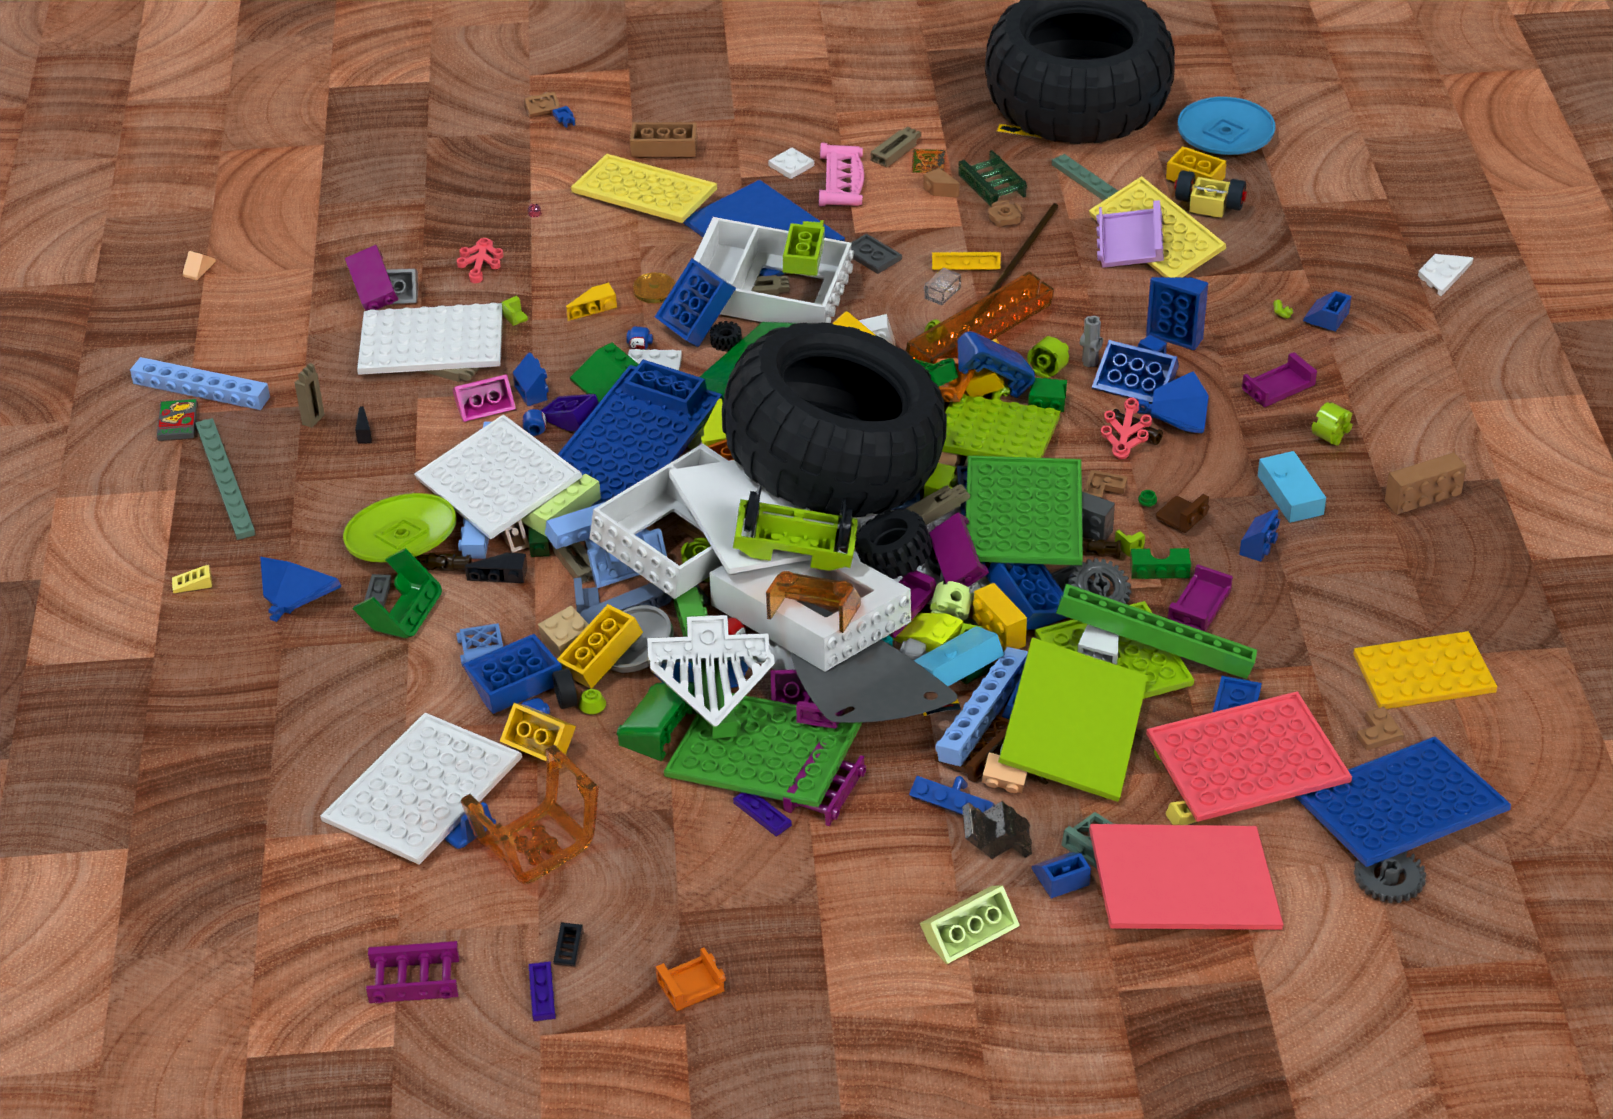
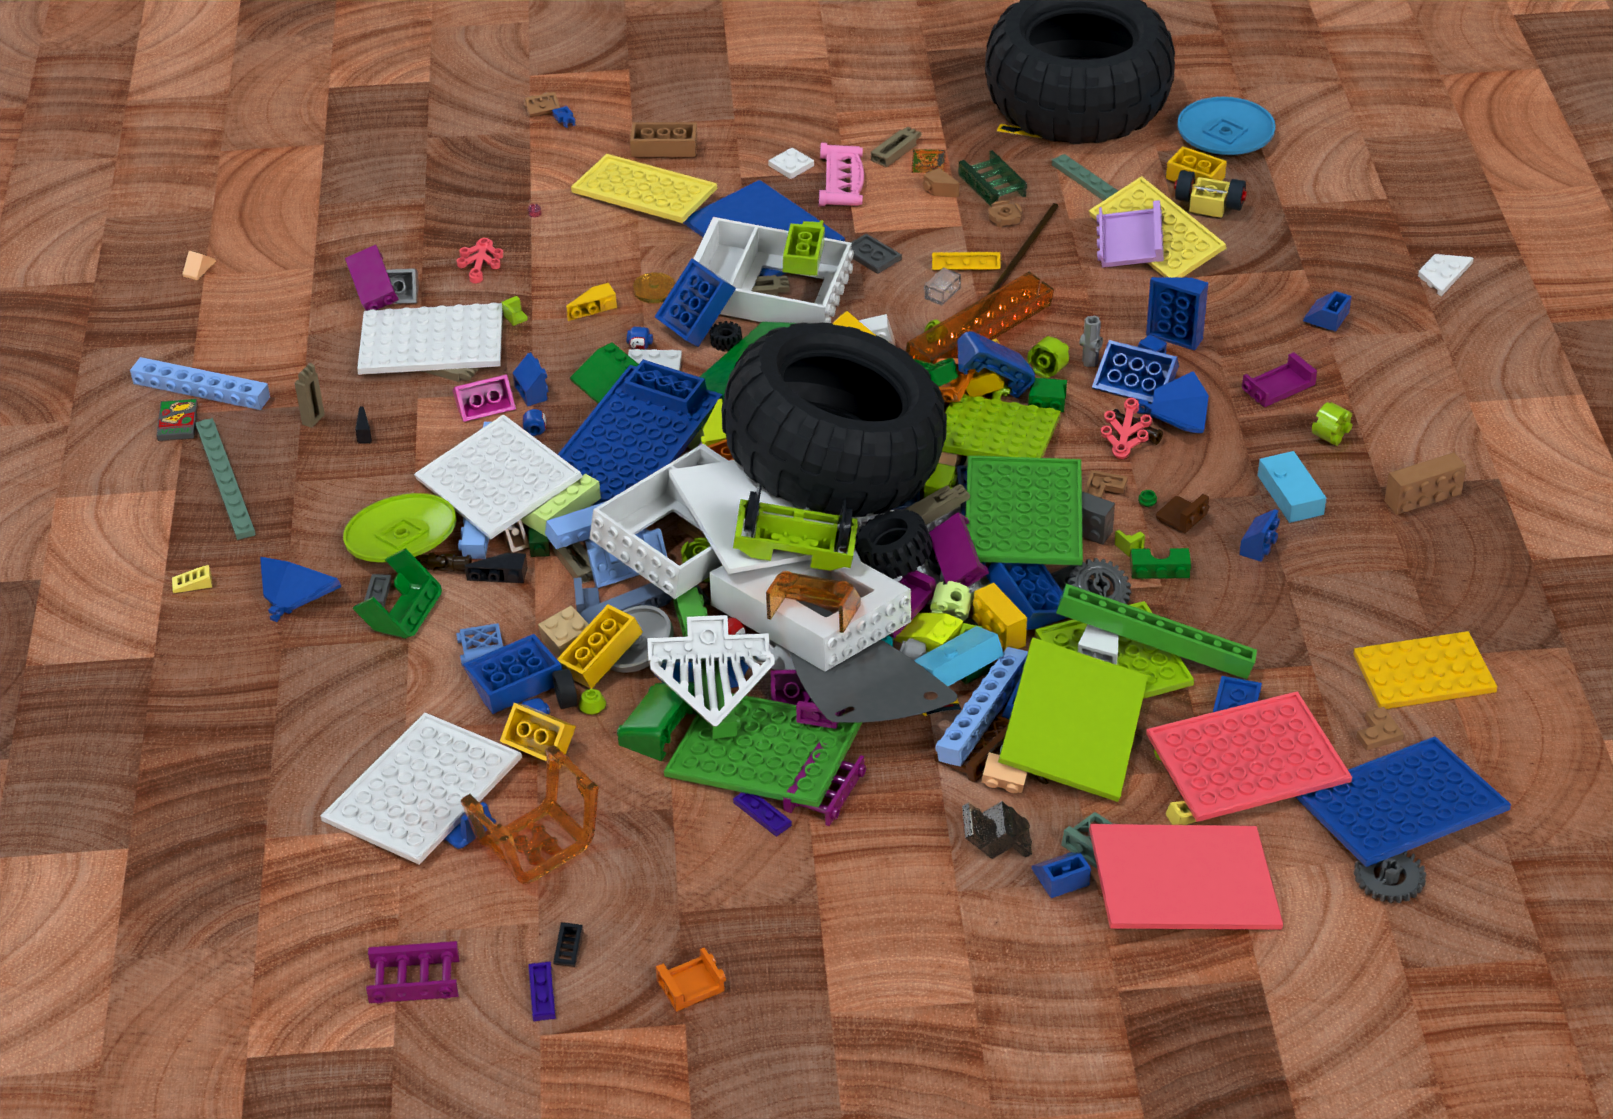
dark purple slope [540,394,599,431] -> none
blue plate [909,776,995,824] -> none
yellowish green slope [920,886,1020,964] -> none
dark brown piece [1082,538,1121,557] -> none
magenta panel [1168,564,1233,632] -> none
lime arm [1273,300,1293,319] -> none

